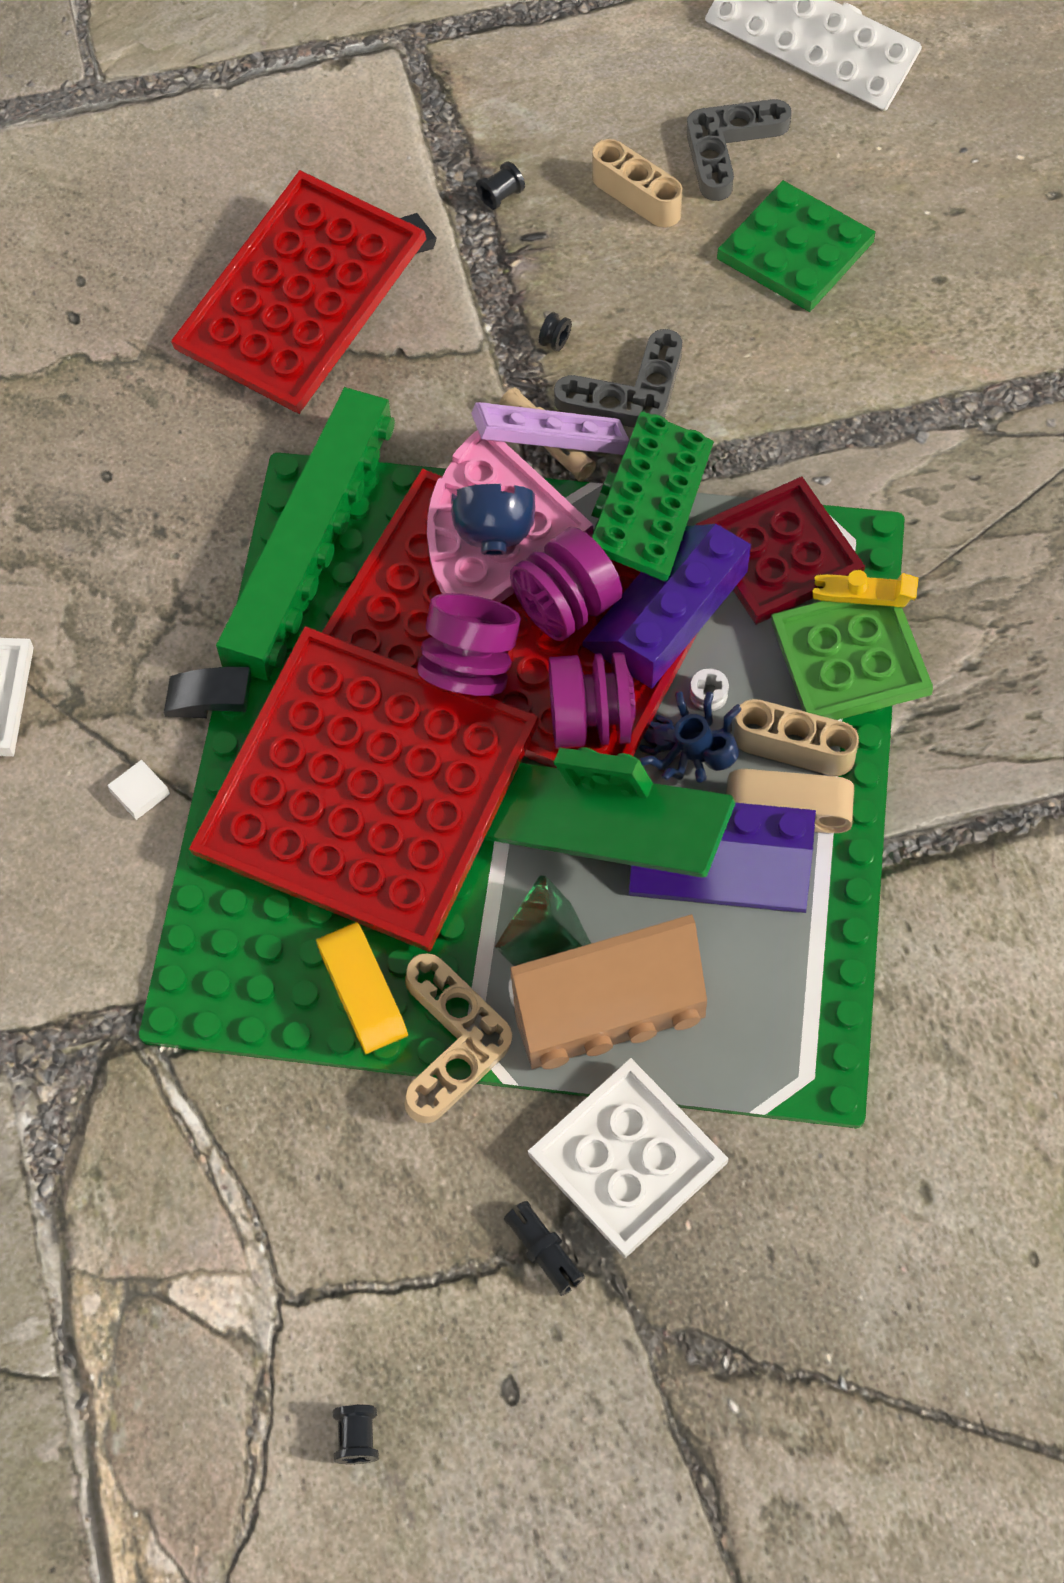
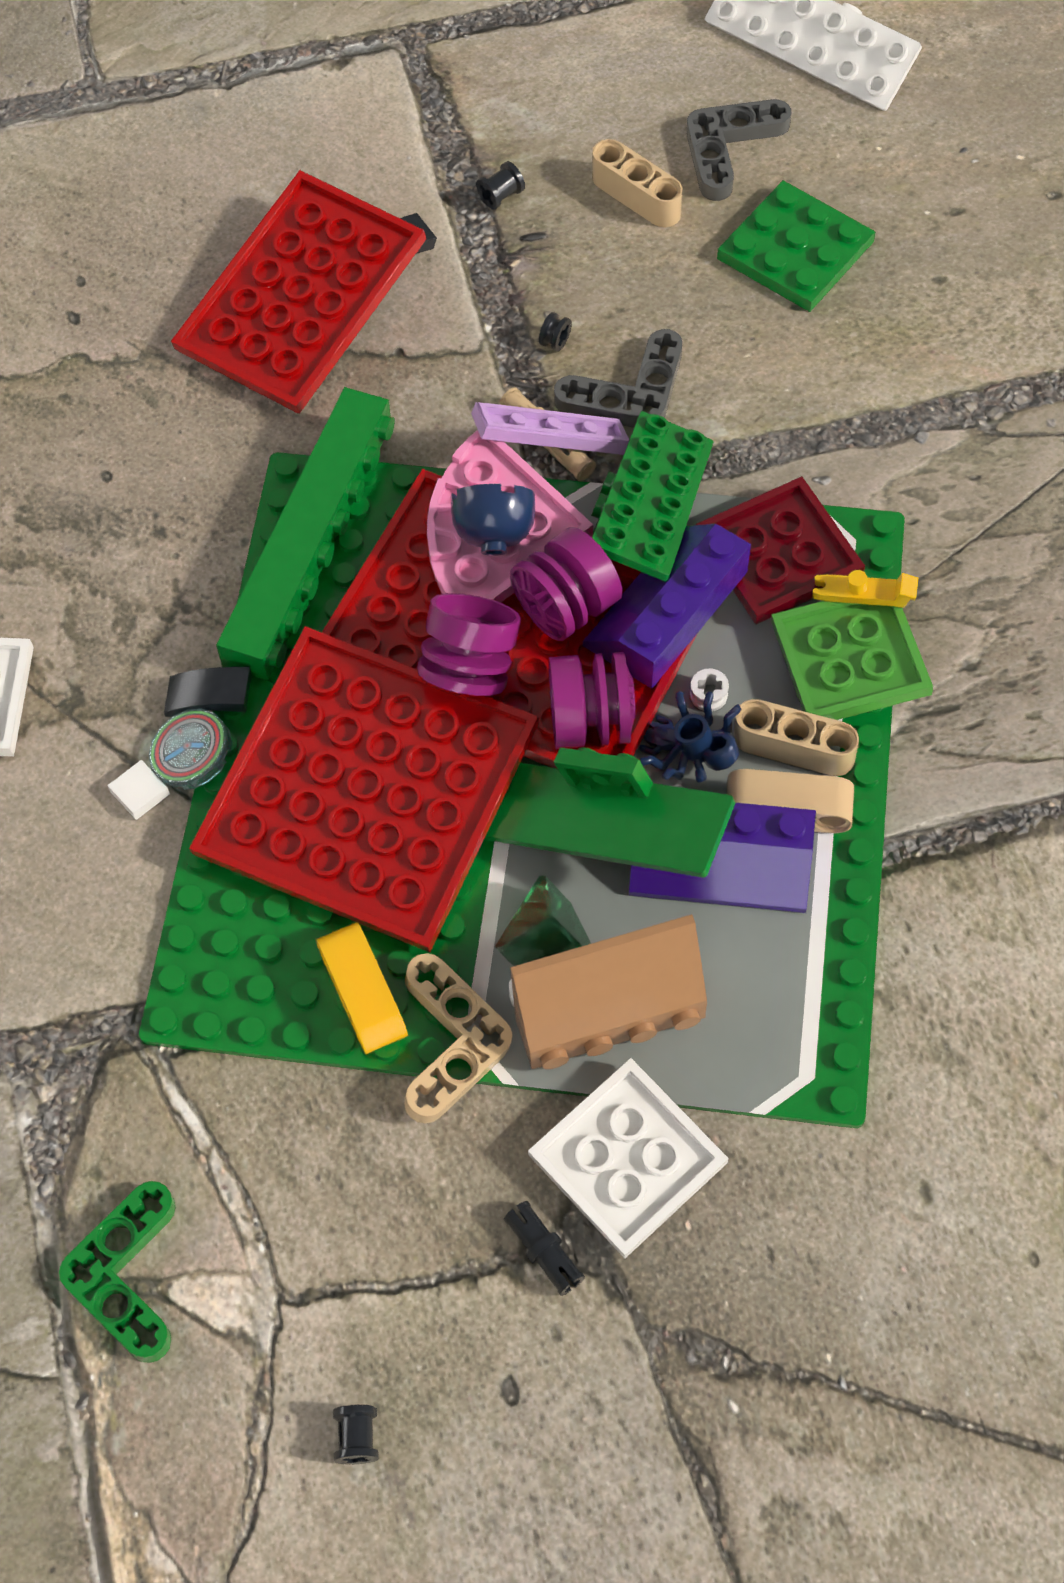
none -> green beam [59,1181,176,1363]
none -> tile [149,709,233,790]

